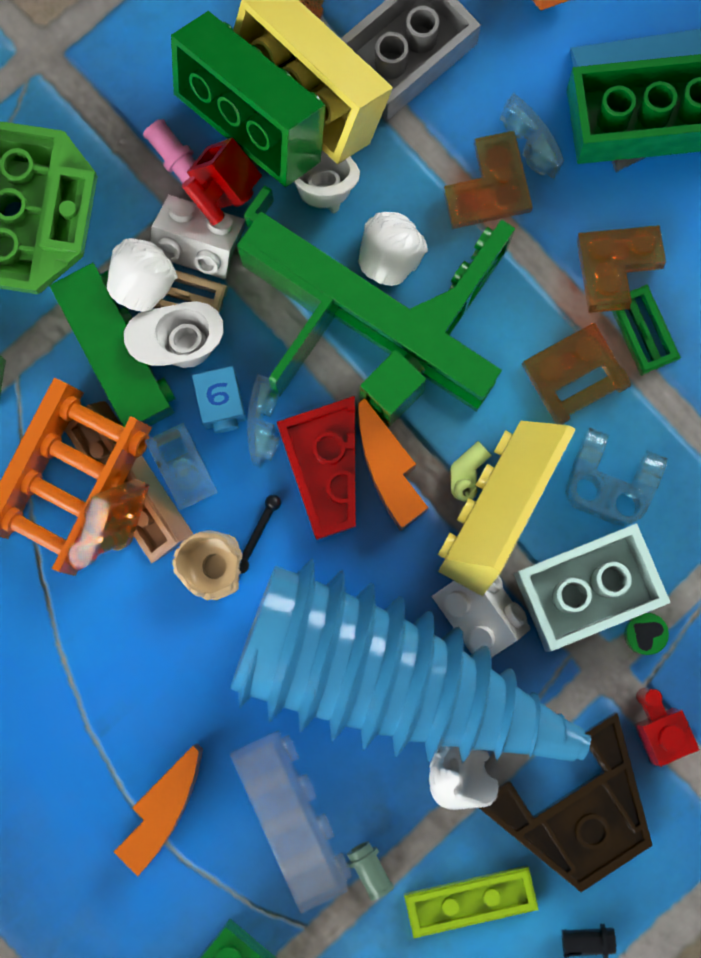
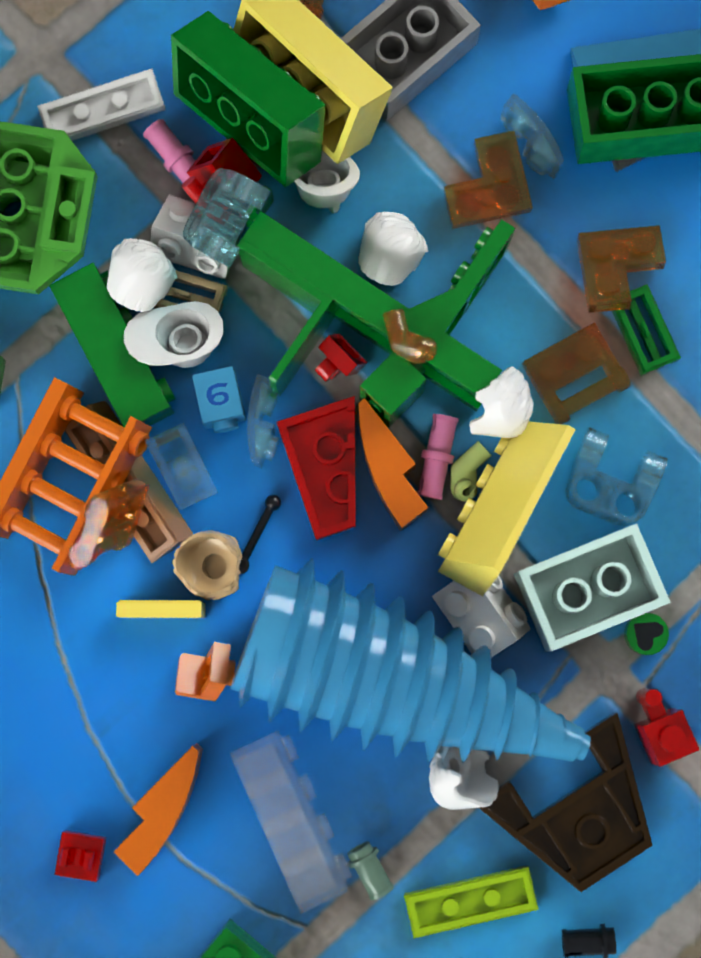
none -> white tile [37,68,166,141]
none -> red tile [54,830,107,882]
none -> light yellow tile [116,600,206,618]
none -> bracket [175,642,235,701]
none -> clear light blue piece [183,168,271,268]
none -> red tile [315,334,368,382]
none -> clear orange arm [383,309,437,364]
none -> bright pink pin [417,414,459,500]
none -> white hair [469,366,534,438]

